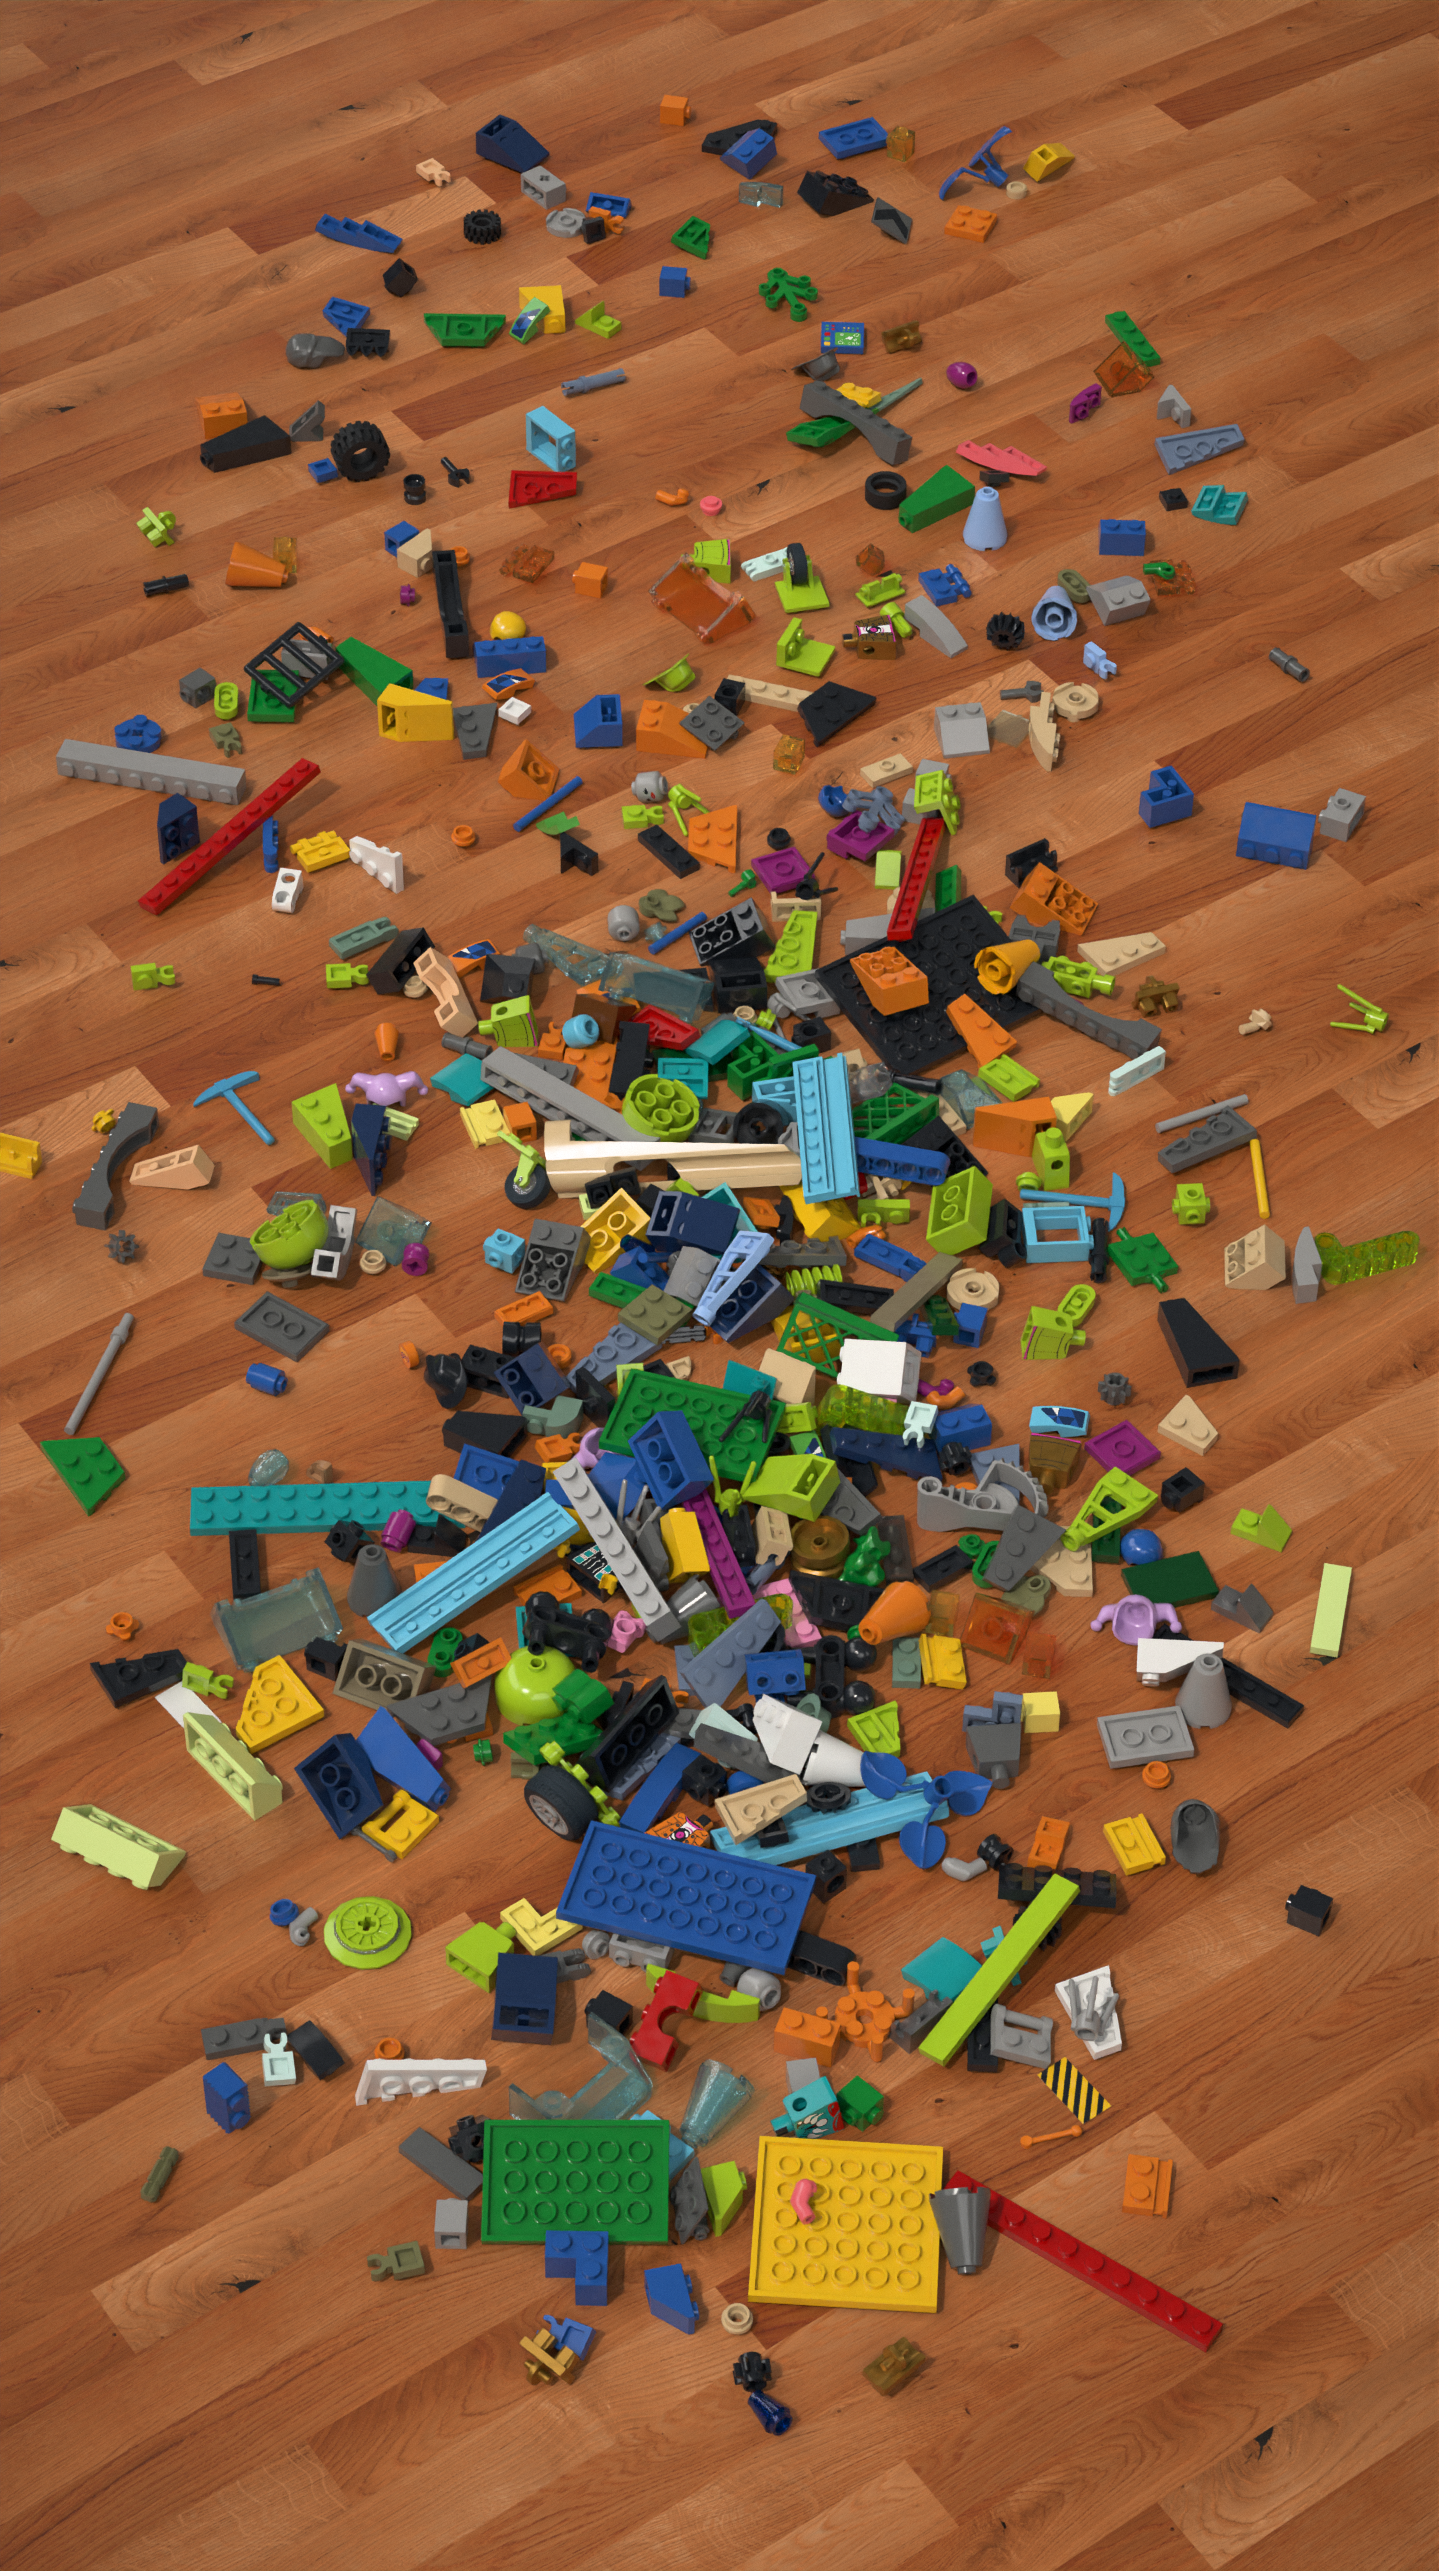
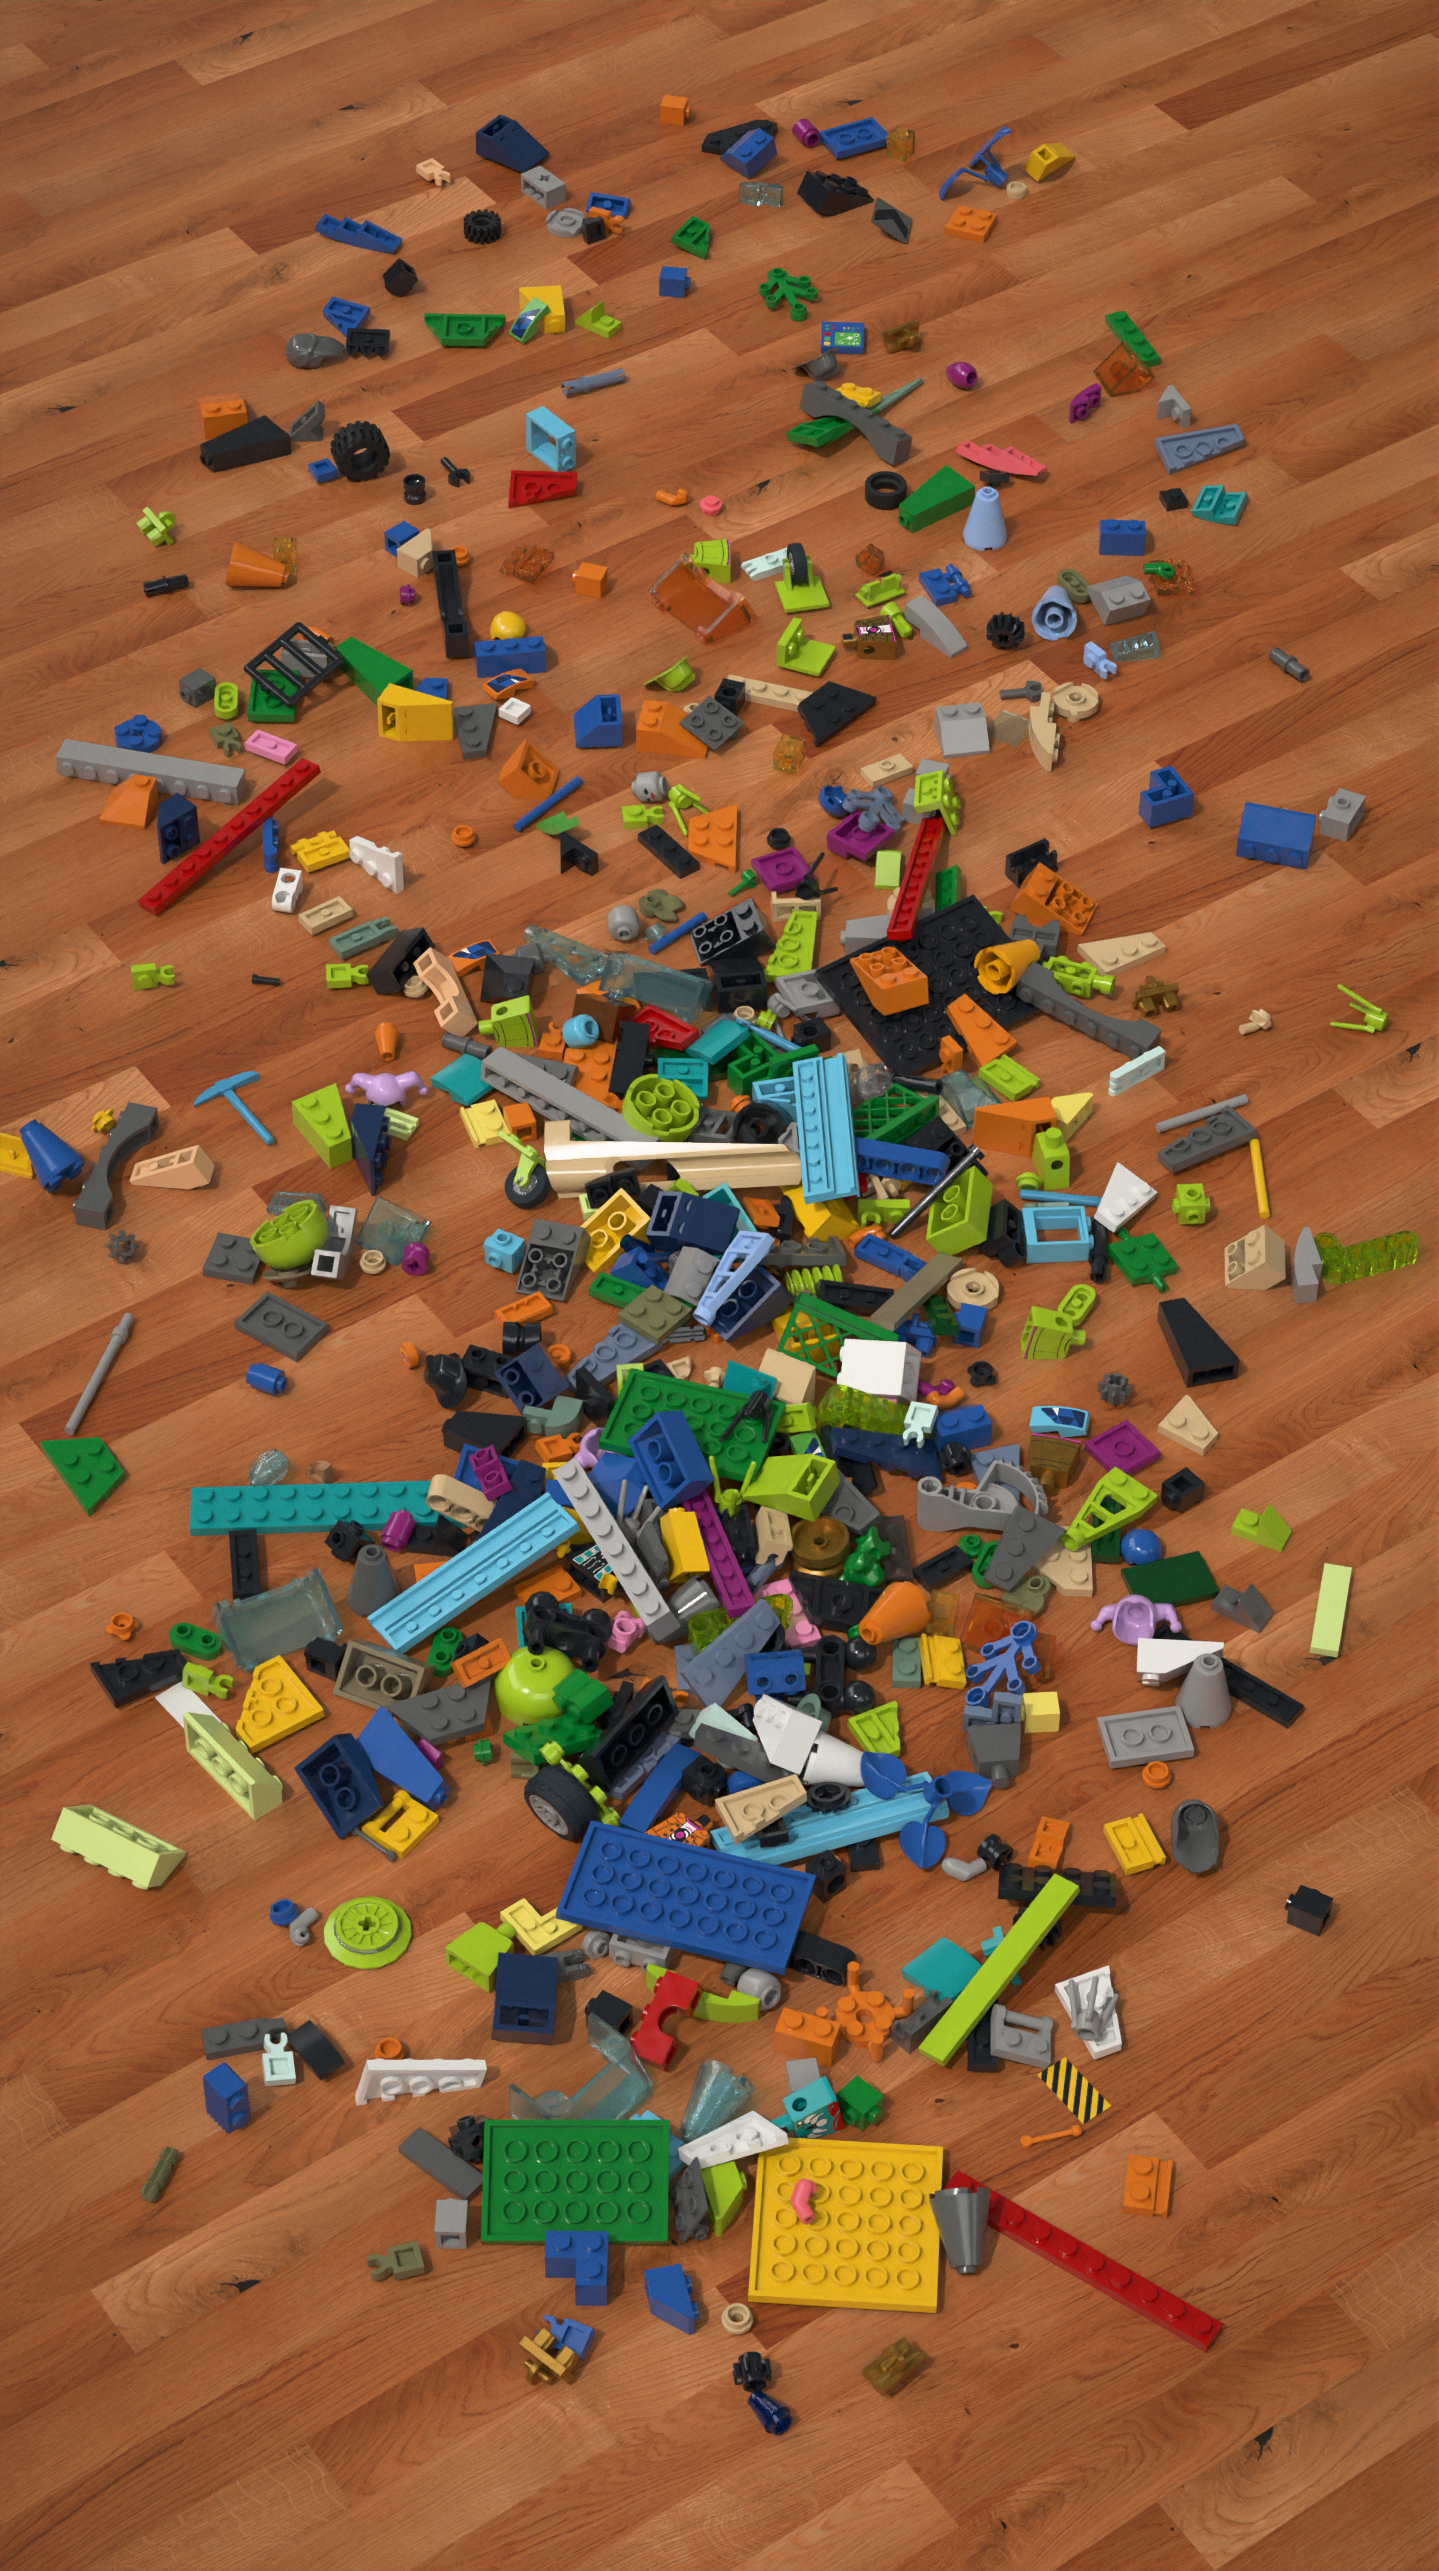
none -> blue cone [19,1119,85,1194]
none -> orange slope [99,774,159,830]
none -> green plate [169,1623,222,1661]
none -> bright pink plate [245,729,298,765]
none -> tan plate [298,896,353,935]
none -> magenta slope [469,1445,513,1501]
none -> white wing [677,2111,789,2169]
none -> tan plate [703,1367,726,1388]
none -> orange plate [729,1095,752,1113]
none -> magenta brick [792,119,820,147]
none -> black bar [888,1143,985,1239]
none -> orange plate [939,1035,963,1082]
none -> blue plant [965,1620,1041,1708]
none -> white wing [1094,1162,1158,1233]
none -> clear light blue slope [1109,631,1160,662]

